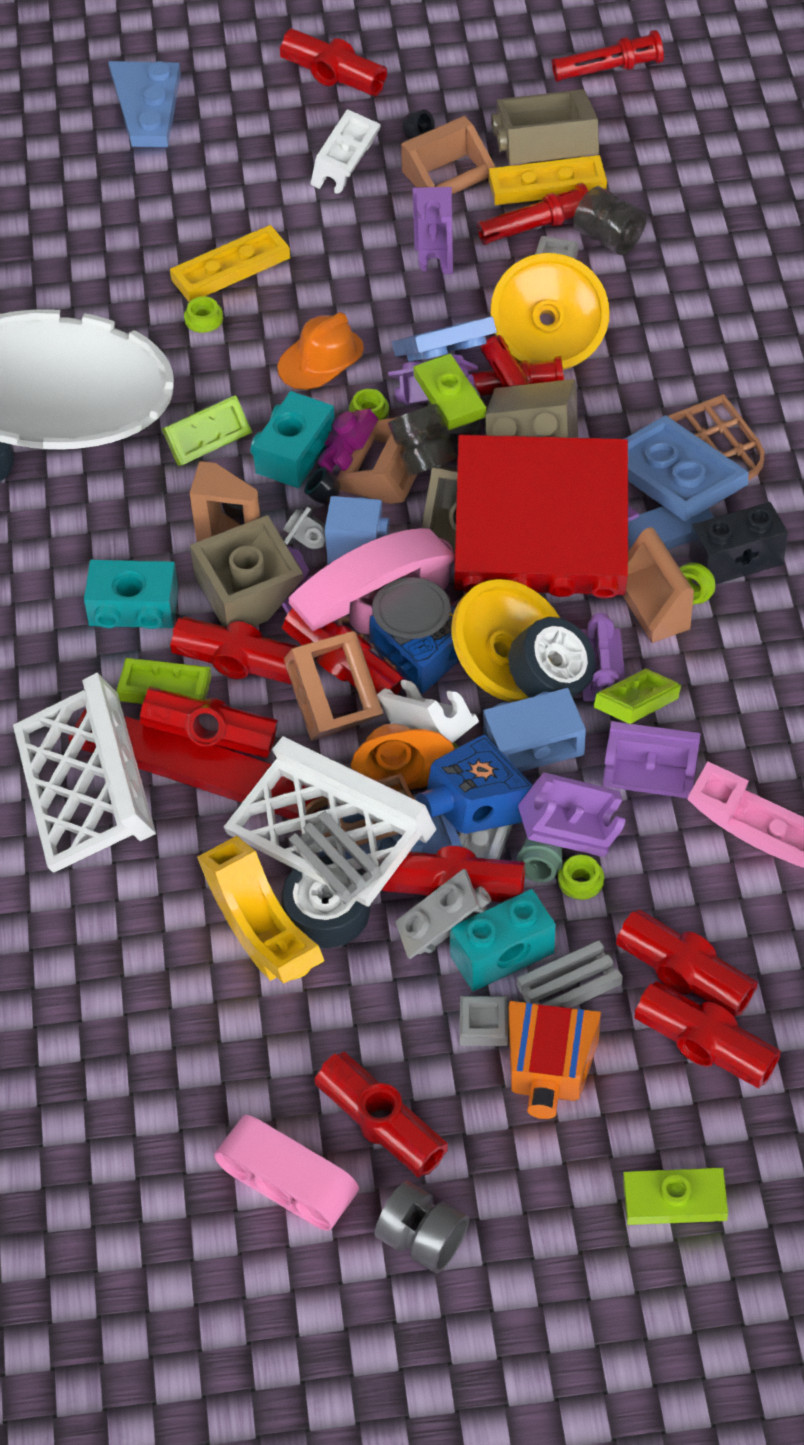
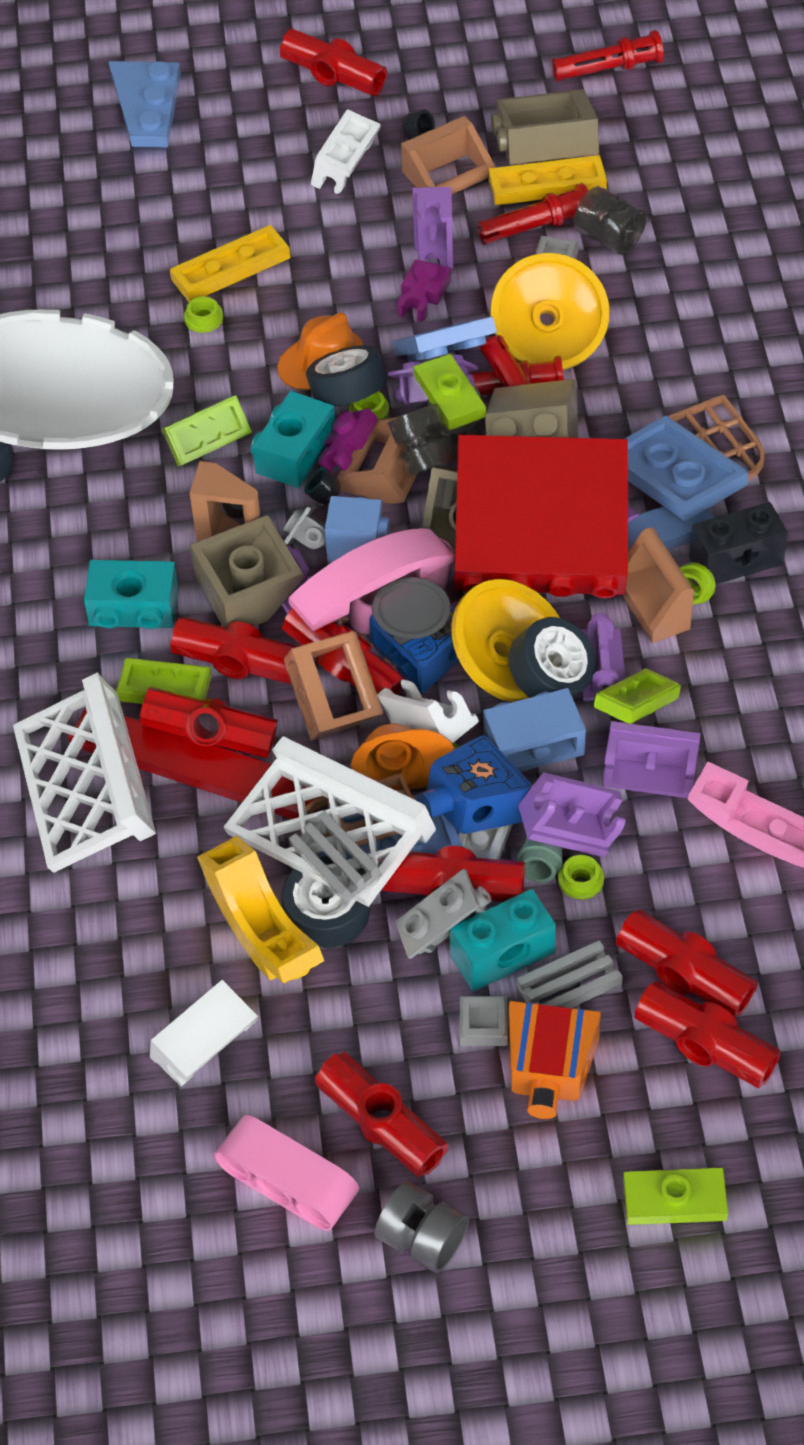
none -> white hinge [149,980,258,1086]
none -> black wheel [306,345,387,407]
none -> magenta plate [398,259,451,322]

